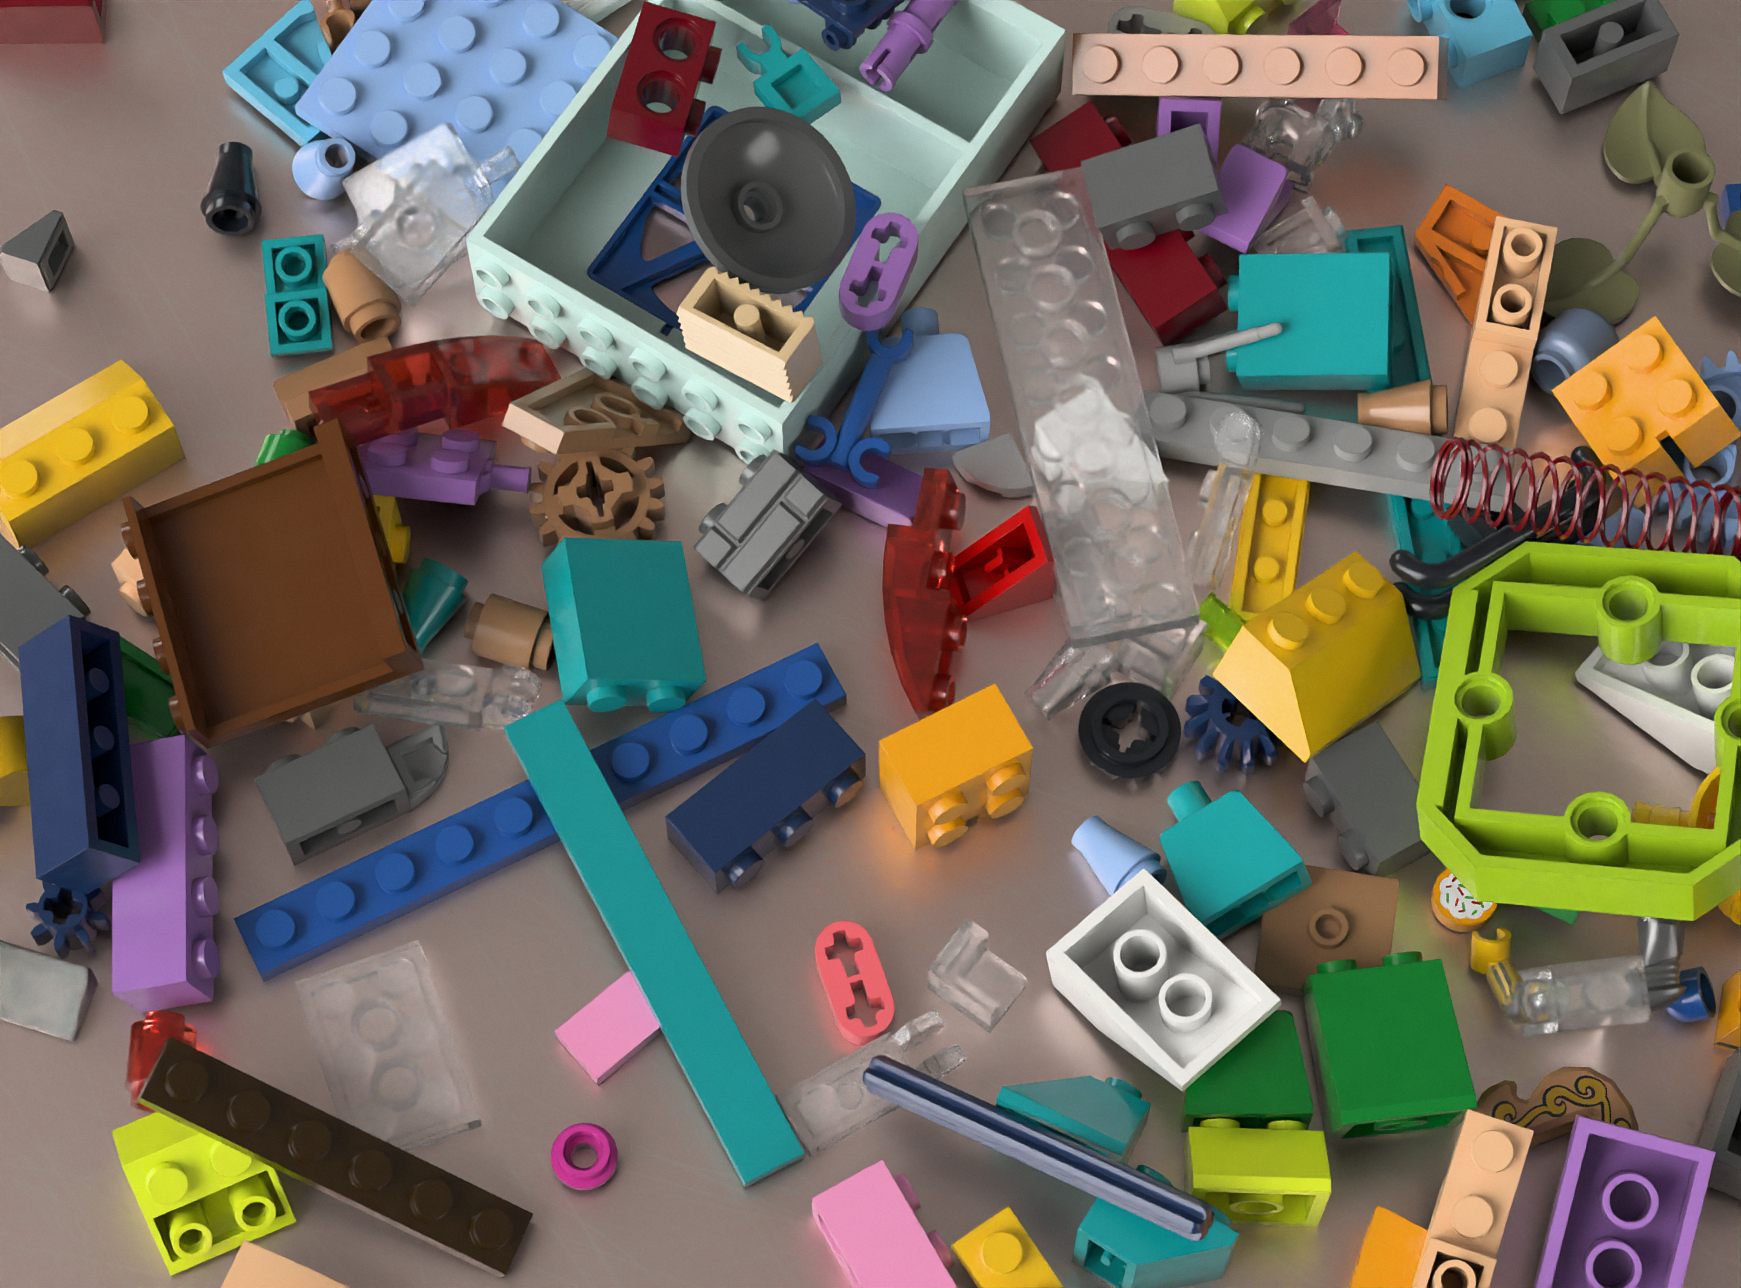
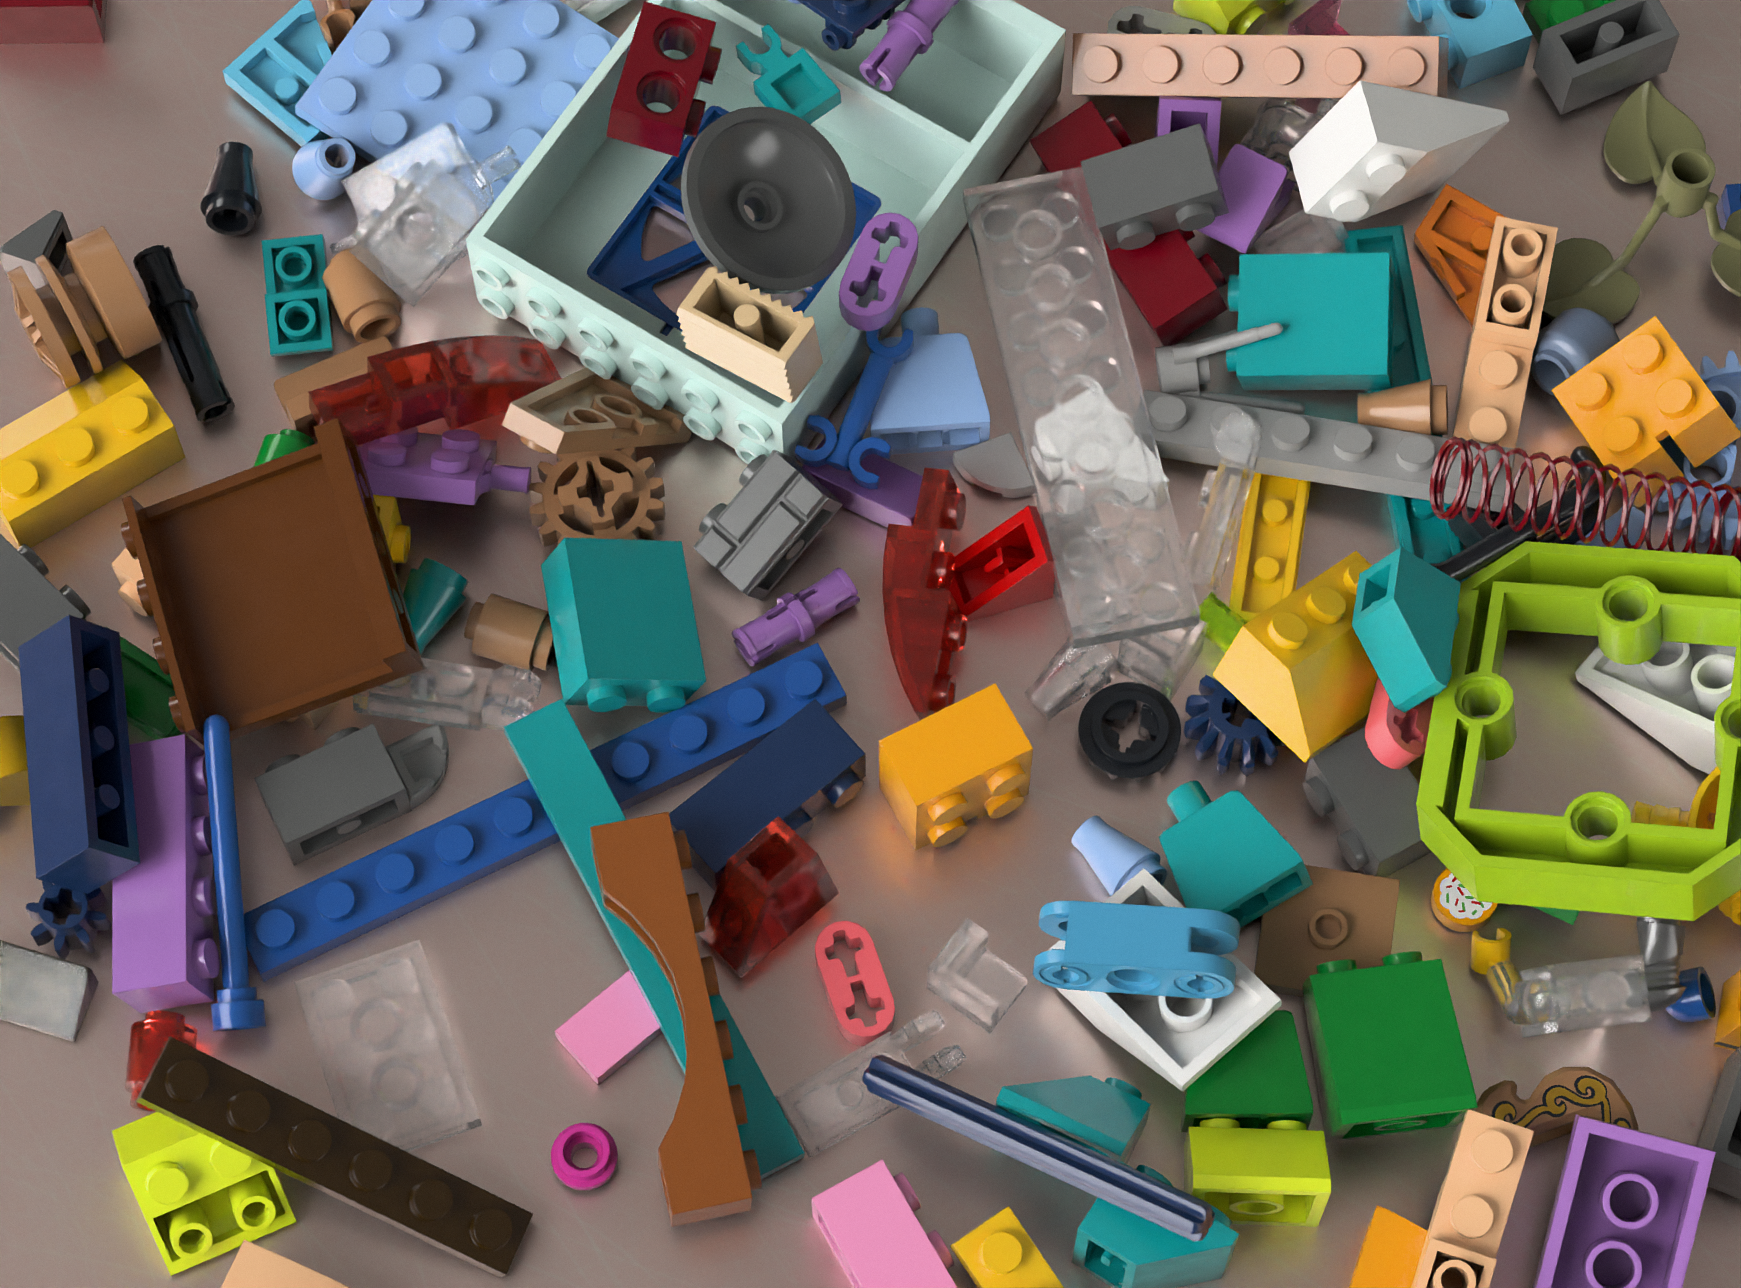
none -> medium nougat wheel [7,226,162,389]
none -> black pin [133,245,235,422]
none -> blue piece [203,714,266,1031]
none -> dark orange arch [590,812,762,1227]
none -> clear red slope [699,816,839,978]
none -> medium lavender pin [731,568,860,667]
none -> dark azure piece [1033,901,1240,999]
none -> white slope [1289,80,1509,223]
none -> teal slope [1352,547,1461,713]
none -> coral beam [1365,677,1434,770]

